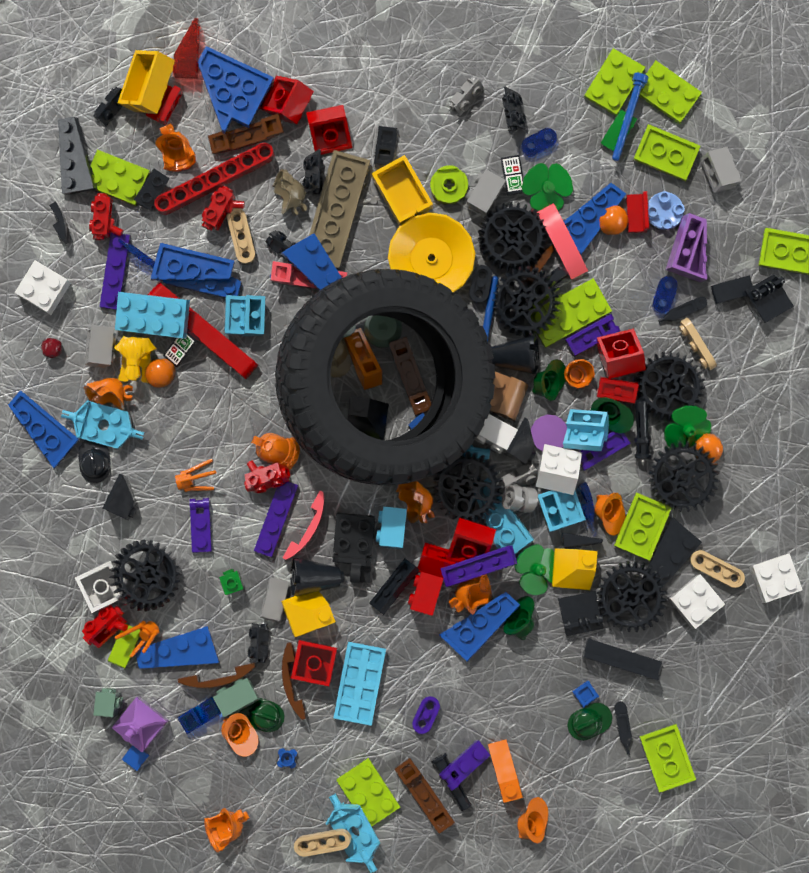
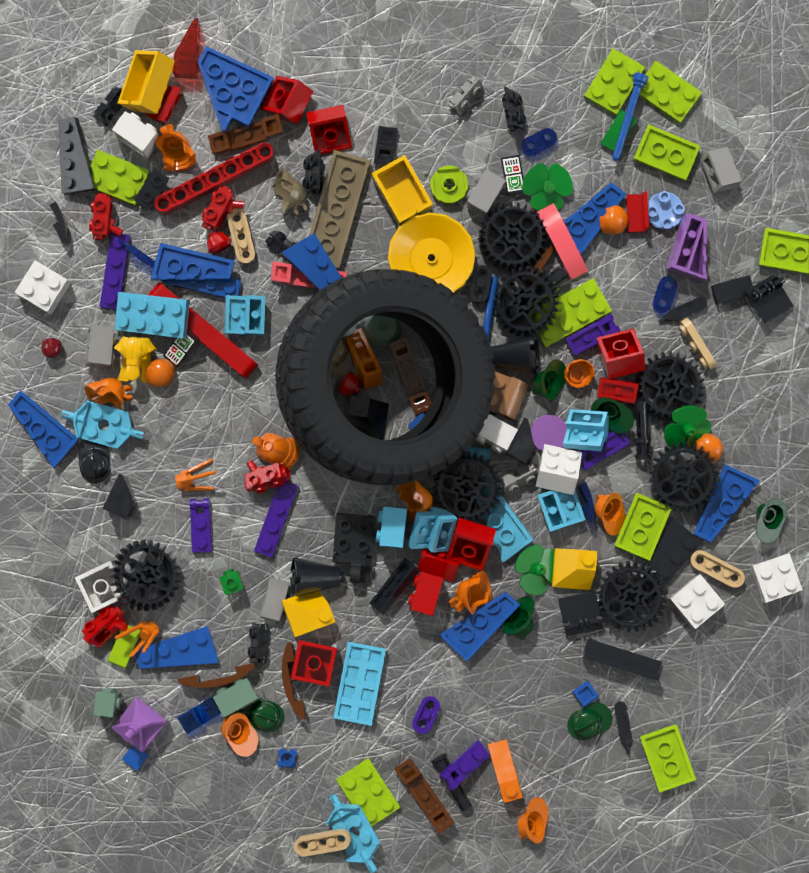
orange helmet [204,808,250,852] -> none
coral slope [283,491,325,560] -> none
dark purple plate [441,545,518,587] -> none
light grey wheel [502,484,538,513] -> none
black slope [562,533,603,549] -> none
none -> white brick [112,111,159,160]
none -> red cone [207,231,232,255]
none -> red cone [338,372,362,397]
none -> medium azure brick [408,507,457,552]
none -> blue wing [693,464,760,542]
none -> piece [756,498,788,543]

